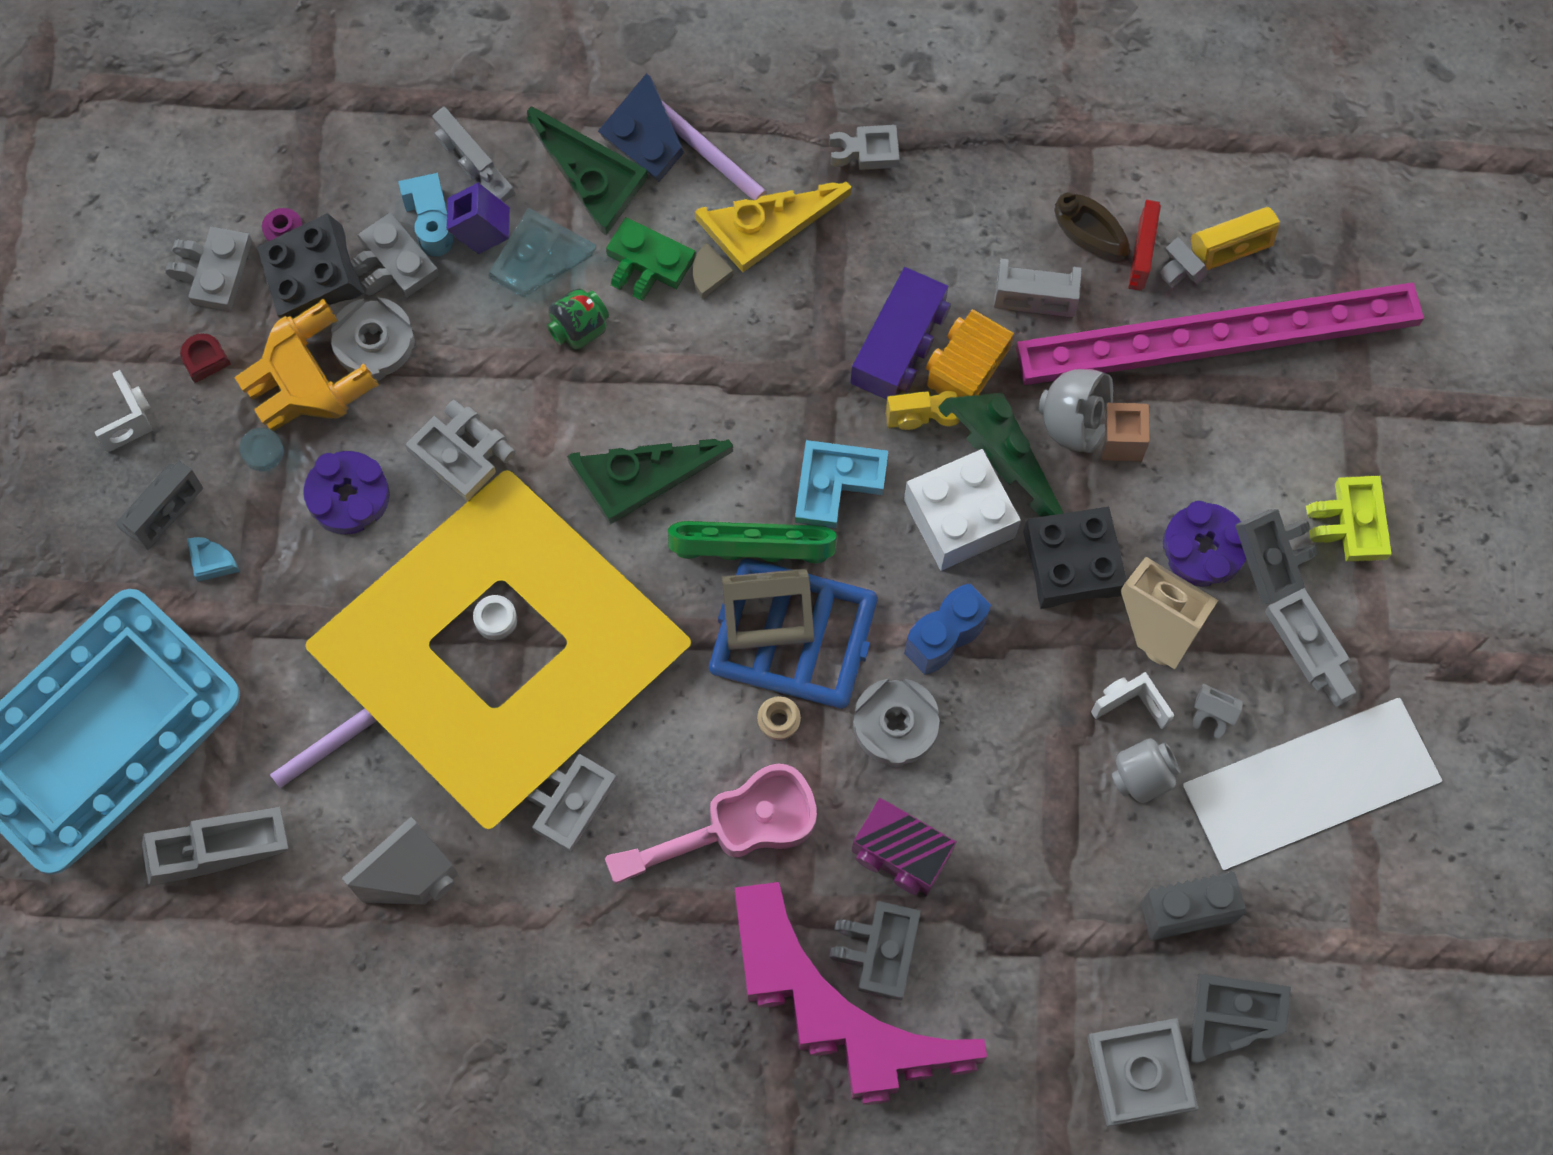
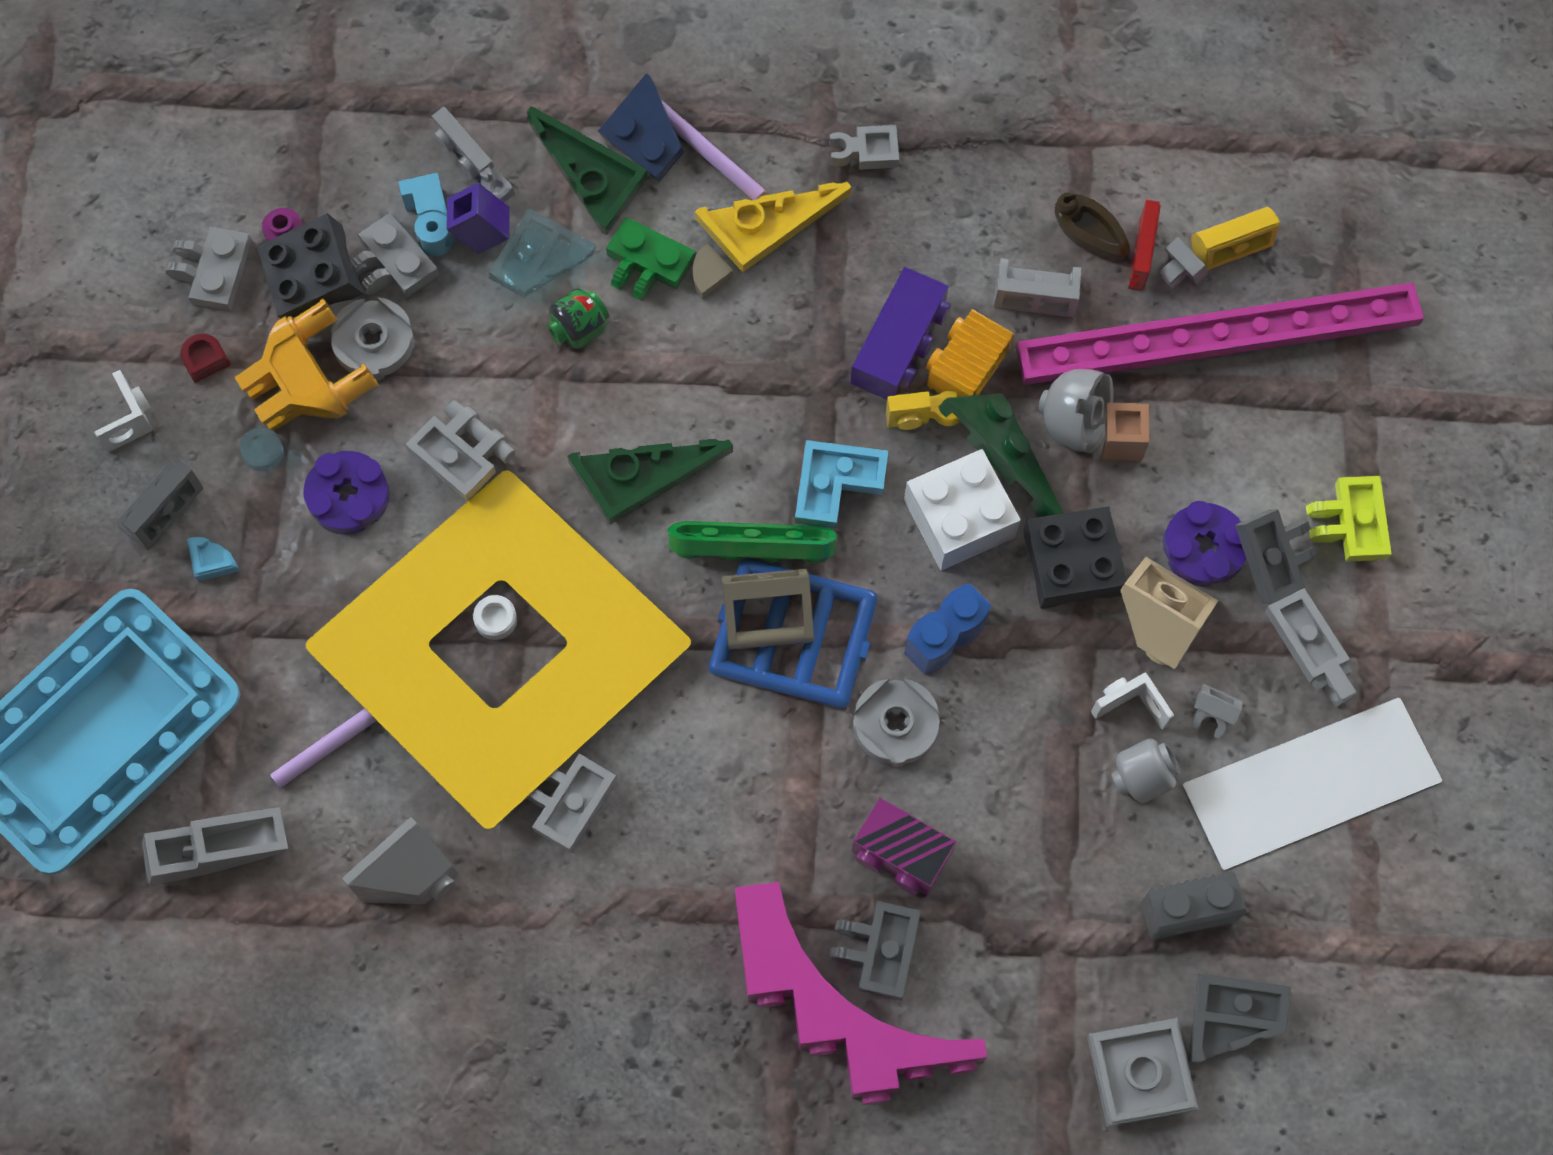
bright pink piece [605,764,817,884] -> none
tan plate [757,697,800,740] -> none

